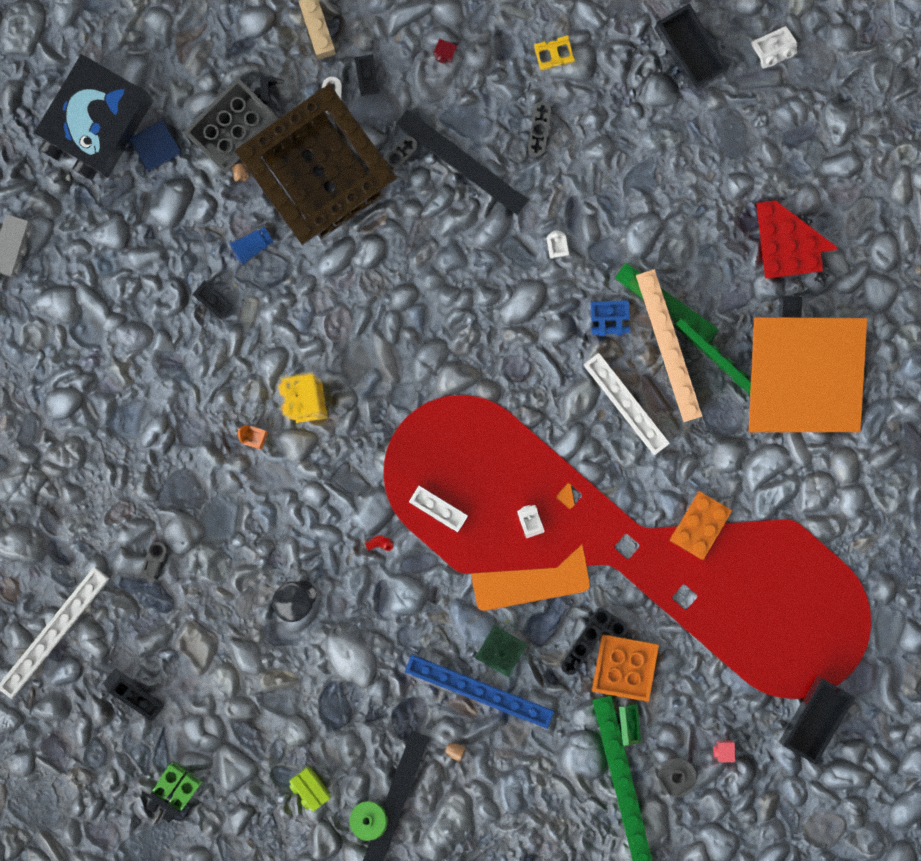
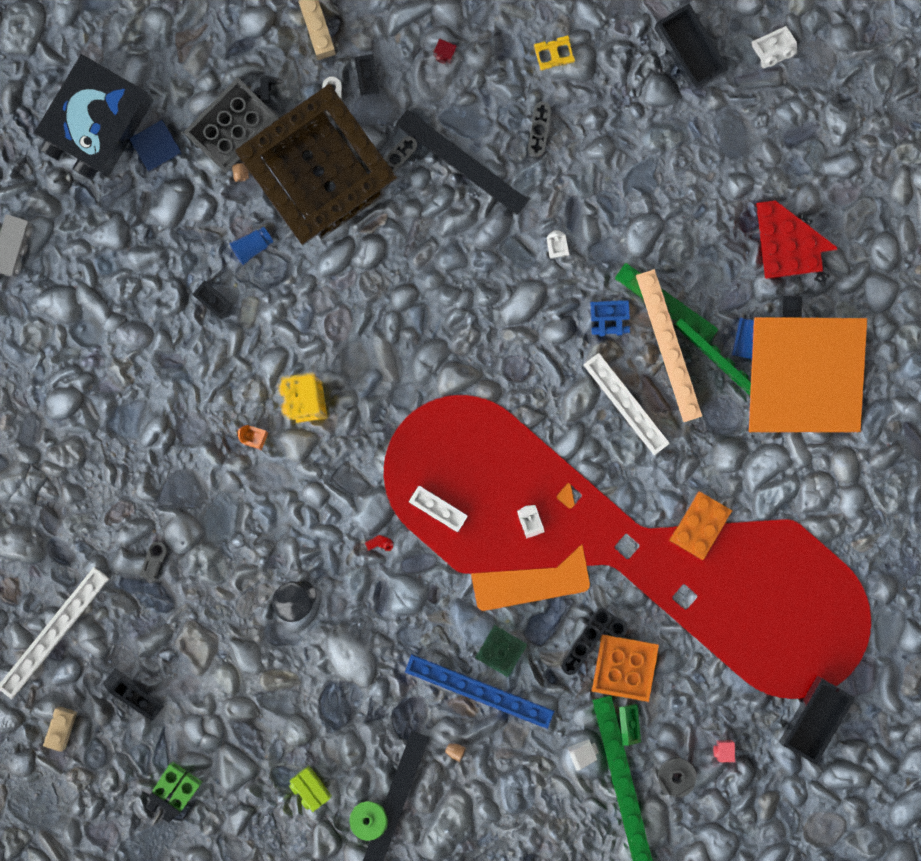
none -> tan brick [43,706,78,752]
none -> white slope [567,739,599,771]
none -> blue plate [731,318,754,360]

